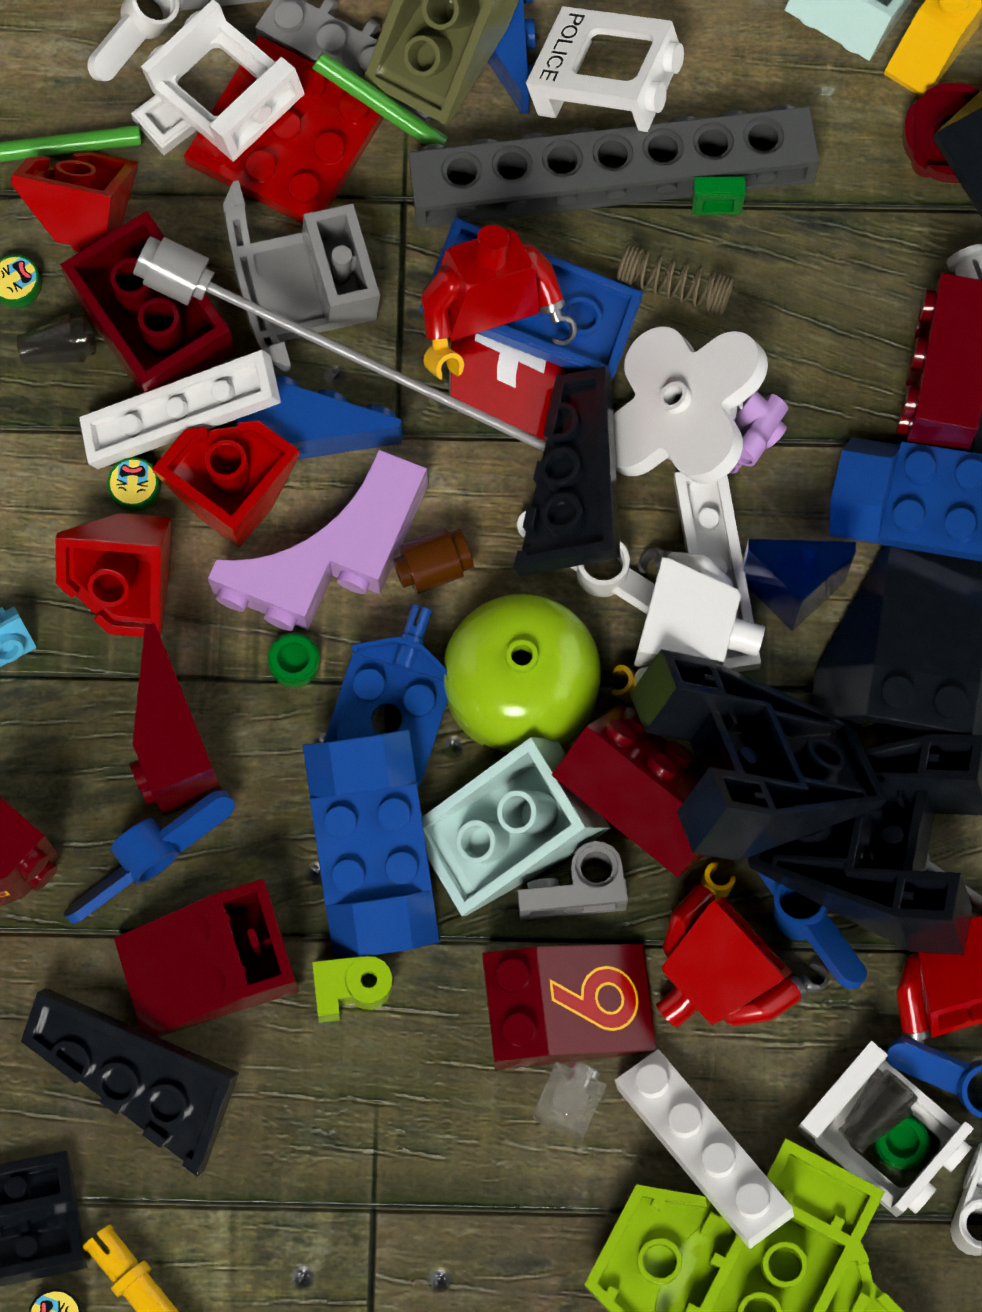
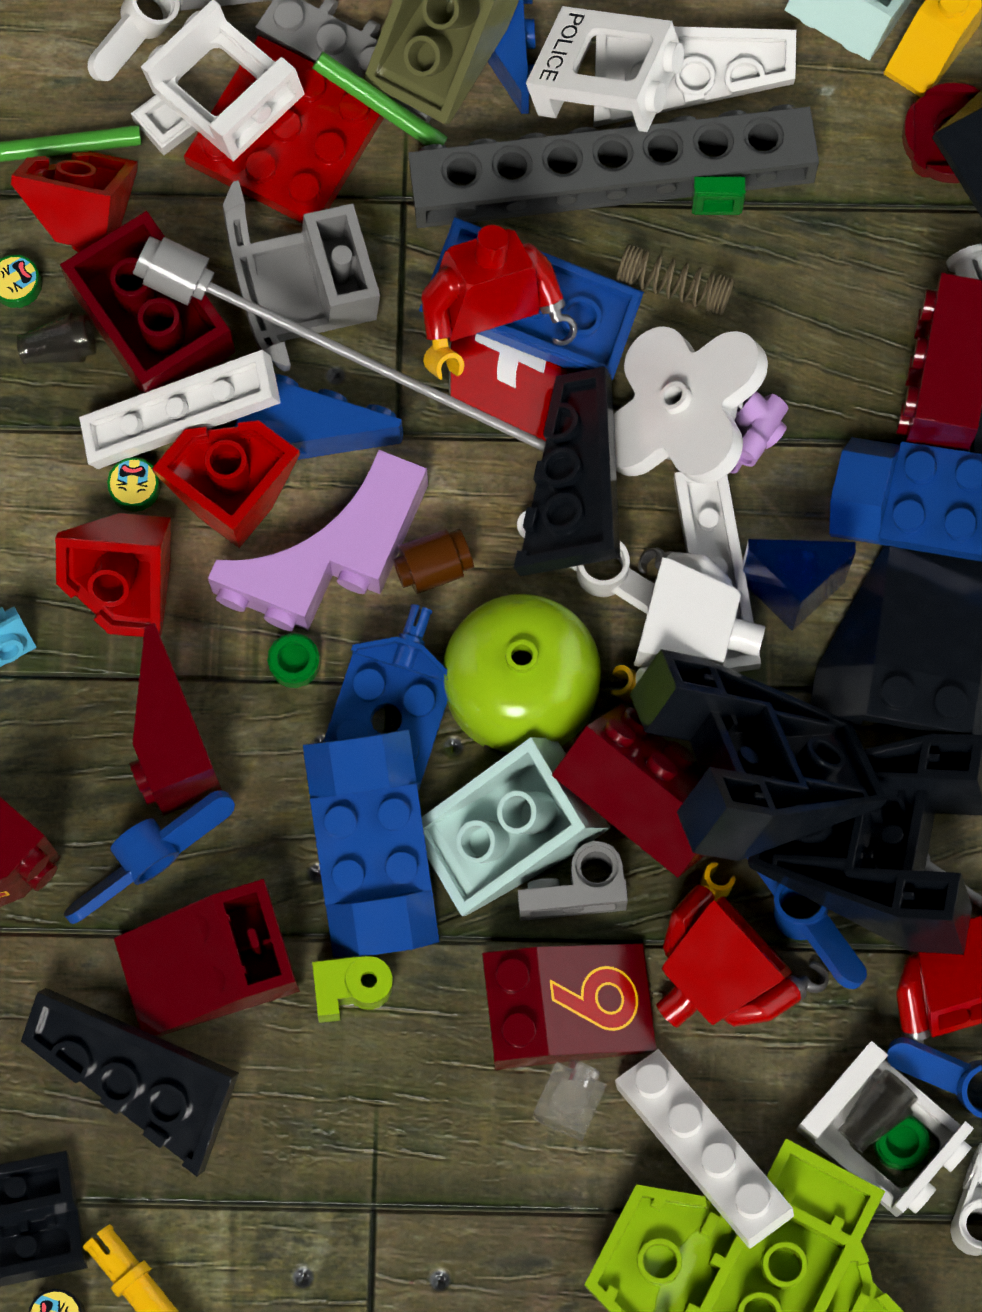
none -> white wing [593,26,796,127]

